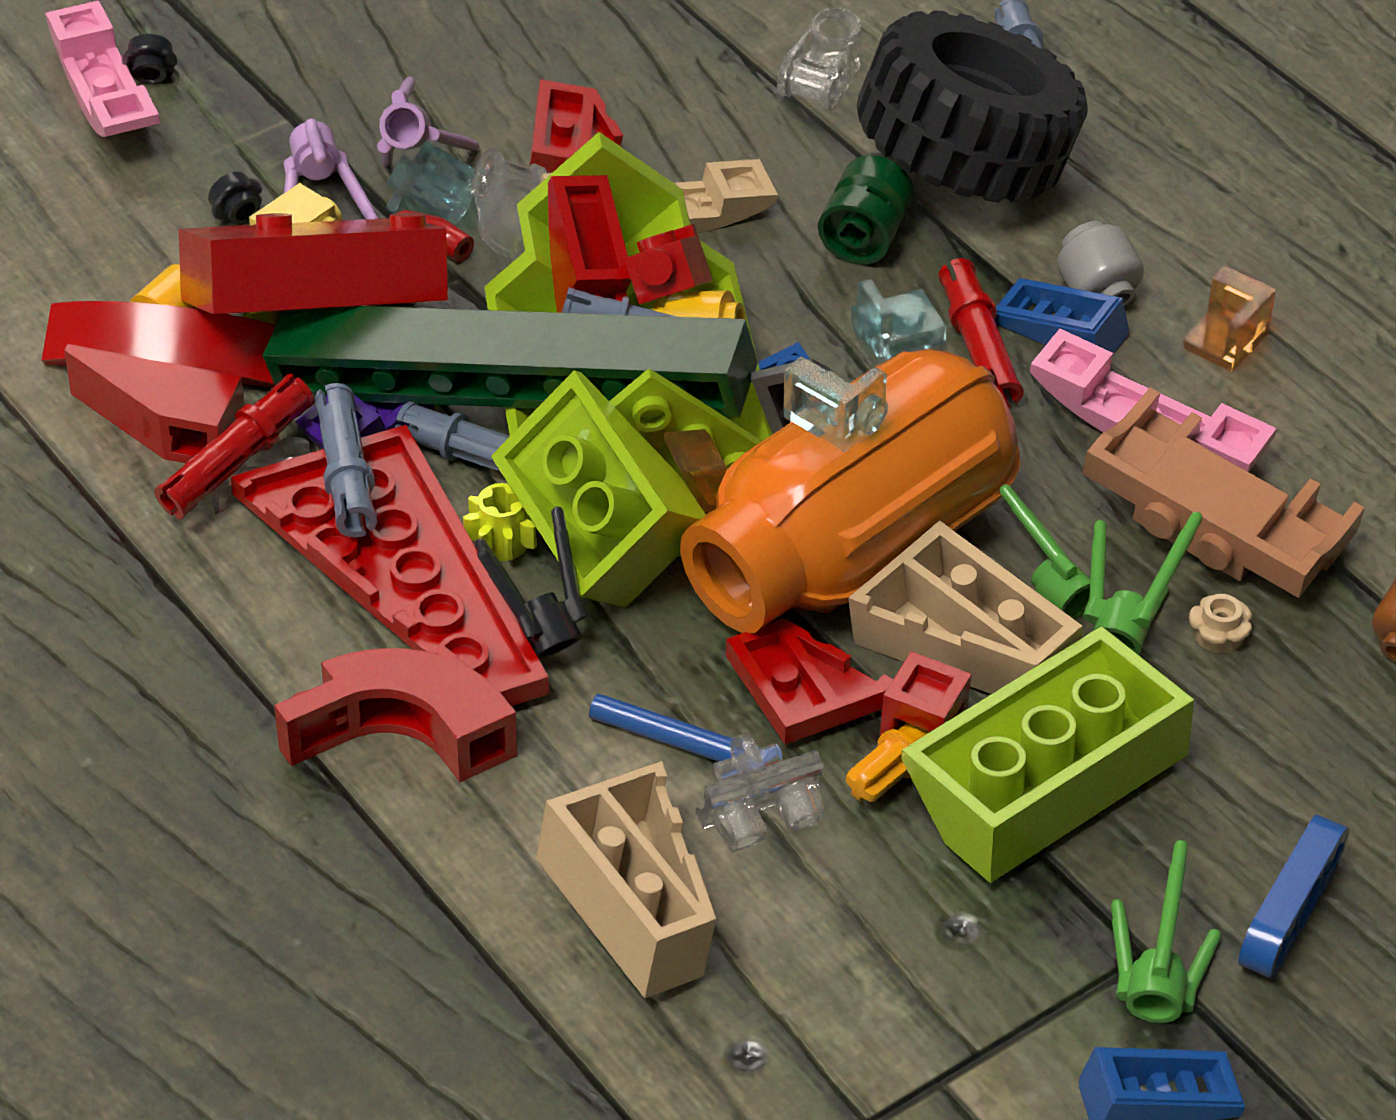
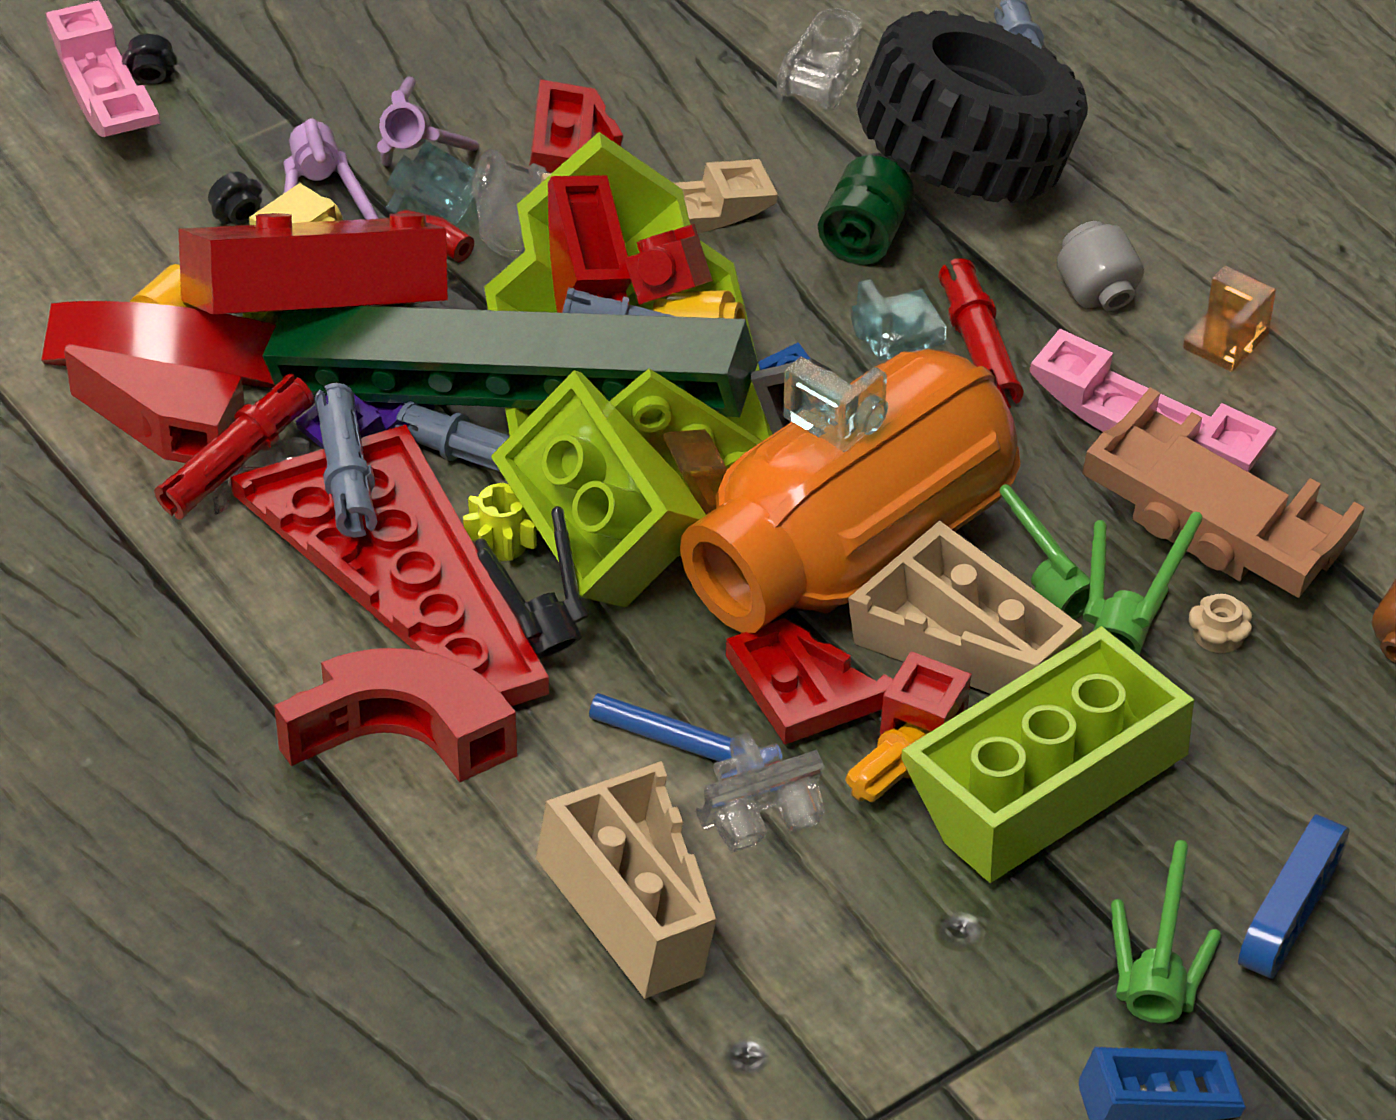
blue slope [994,278,1129,354] -> none

